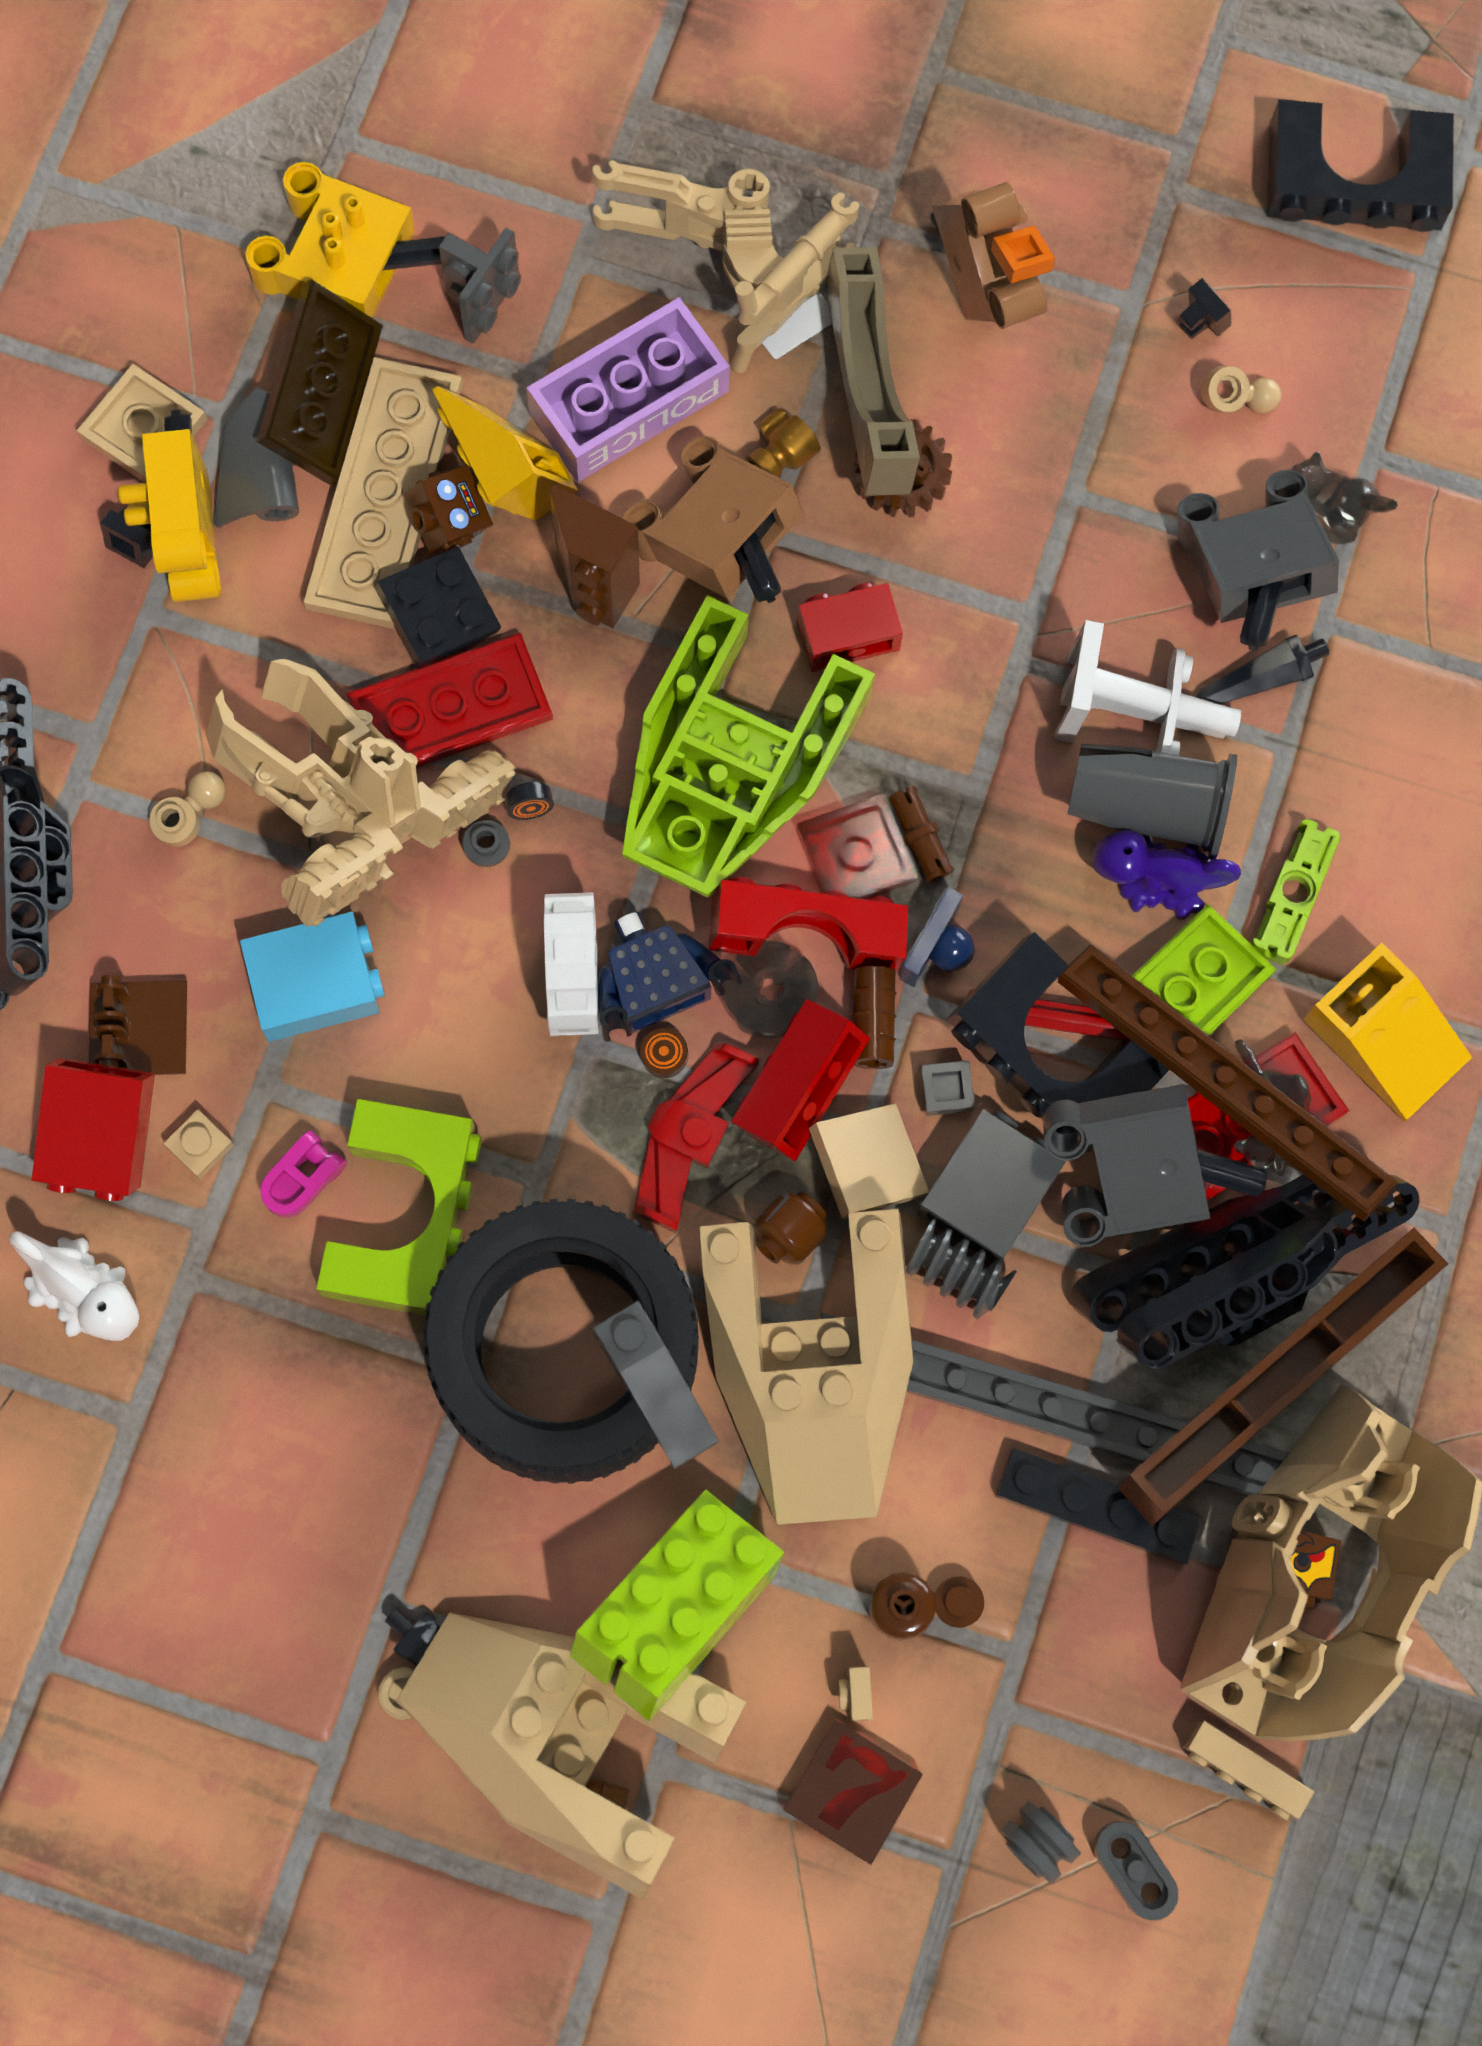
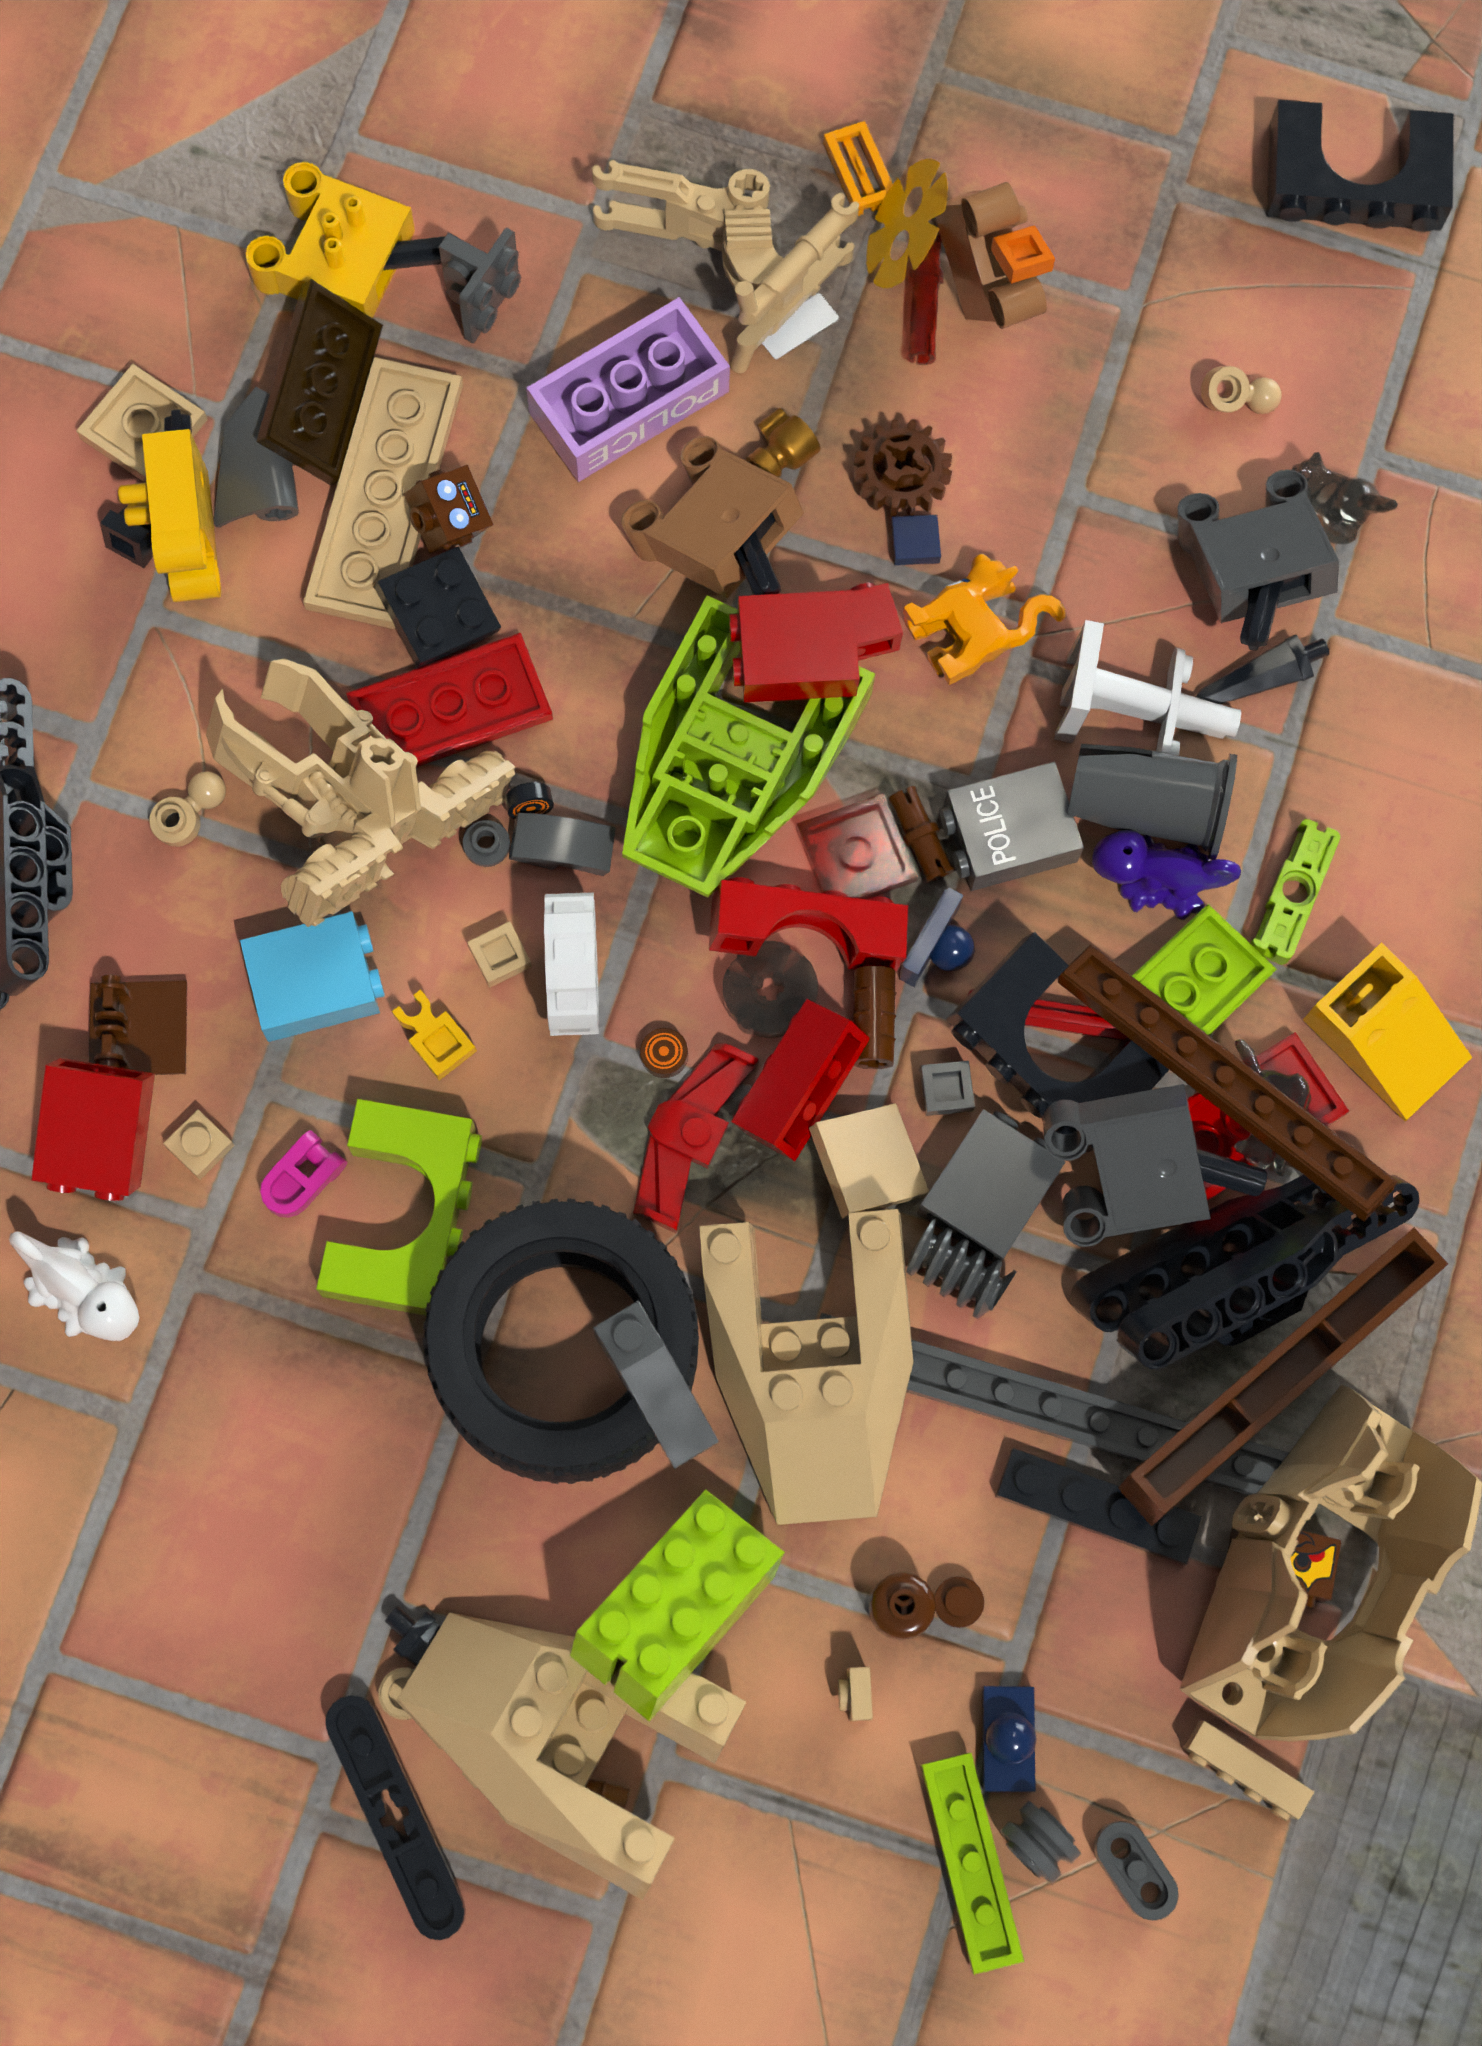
yellow slope [432,386,578,521] -> none
reddish brown slope [550,484,640,629] -> none
dark blue torso [597,912,742,1042] -> none
reddish brown head [755,1192,827,1264] -> none
reddish brown tile [782,1720,923,1865] -> none
dark tan arch [825,247,920,496] -> none
black tile [1179,278,1231,339] -> none
none -> black piece [325,1695,466,1940]
none -> yellow plate [392,989,477,1081]
none -> tan plate [467,921,532,988]
none -> dark grey slope [509,812,616,876]
none -> red brick [729,590,860,703]
none -> light orange tile [823,121,893,216]
none -> yellow piece [866,159,948,288]
none -> dark blue tile [891,515,941,566]
none -> light orange animal [903,554,1066,685]
none -> clear red pin [907,231,944,365]
none -> lime plate [920,1752,1024,1975]
none -> brick [939,762,1084,891]
none -> dark blue tile [982,1686,1037,1792]

